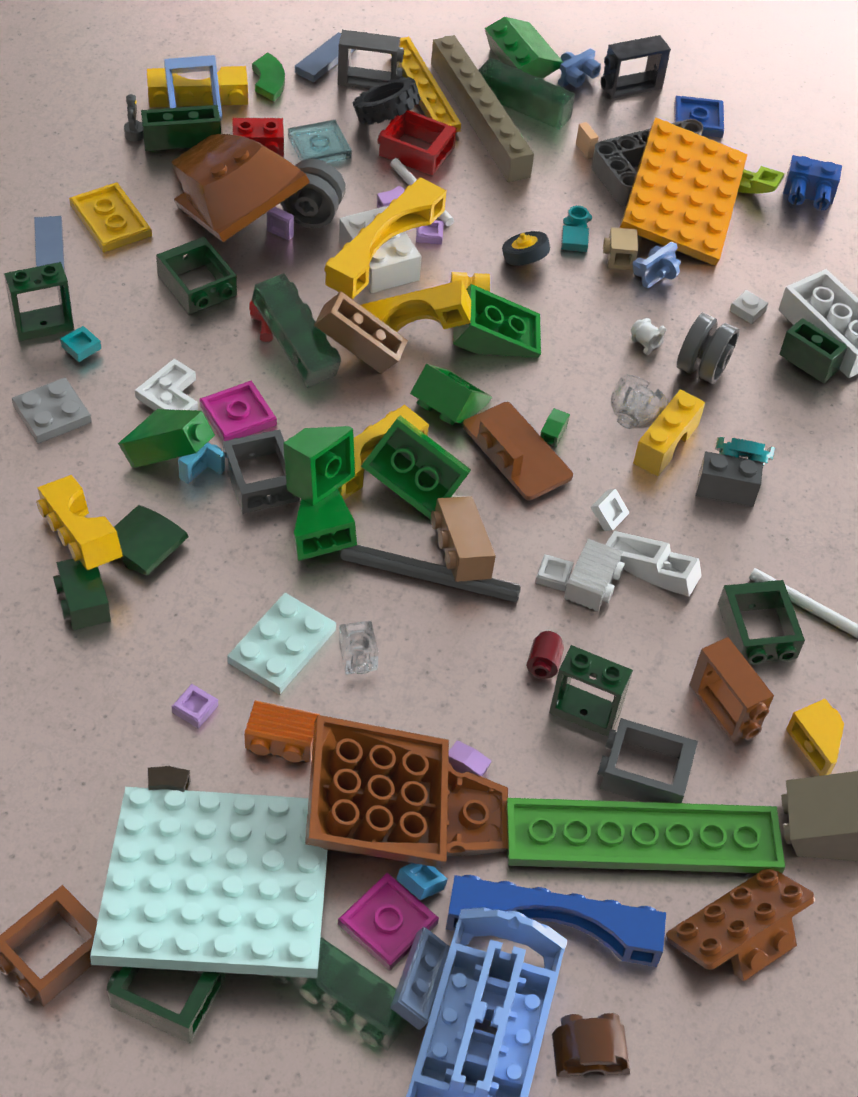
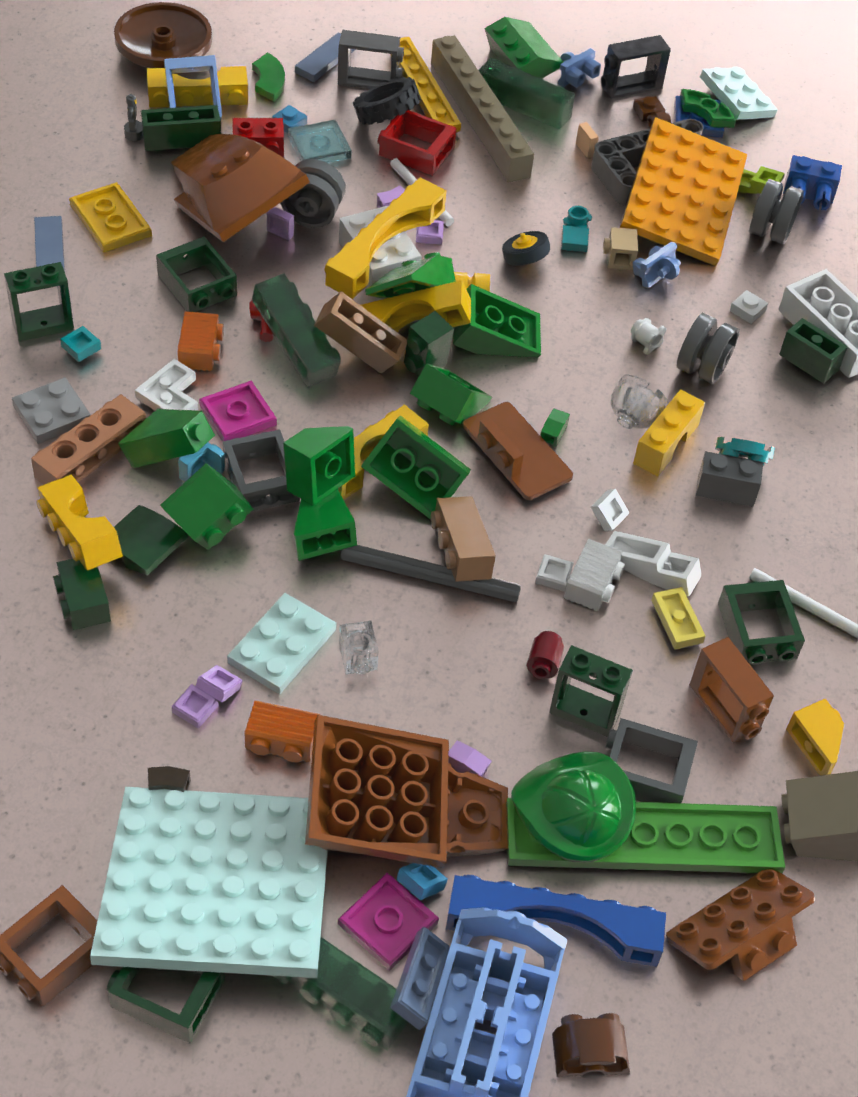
none -> nougat brick [31,394,146,485]
none -> reddish brown dish [114,2,212,68]
none -> green slope [160,463,254,550]
none -> orange brick [178,311,224,372]
none -> lavender tile [195,665,243,702]
none -> dark azure plate [272,105,307,135]
none -> green slope [365,252,456,299]
none -> dark green brick [403,311,454,377]
none -> green piece [511,751,636,862]
none -> reddish brown plate [633,96,671,129]
none -> light yellow plate [651,587,706,650]
none -> green tile [680,89,736,128]
none -> light aqua plate [700,67,778,120]
none -> dark grey wheel [749,179,804,244]

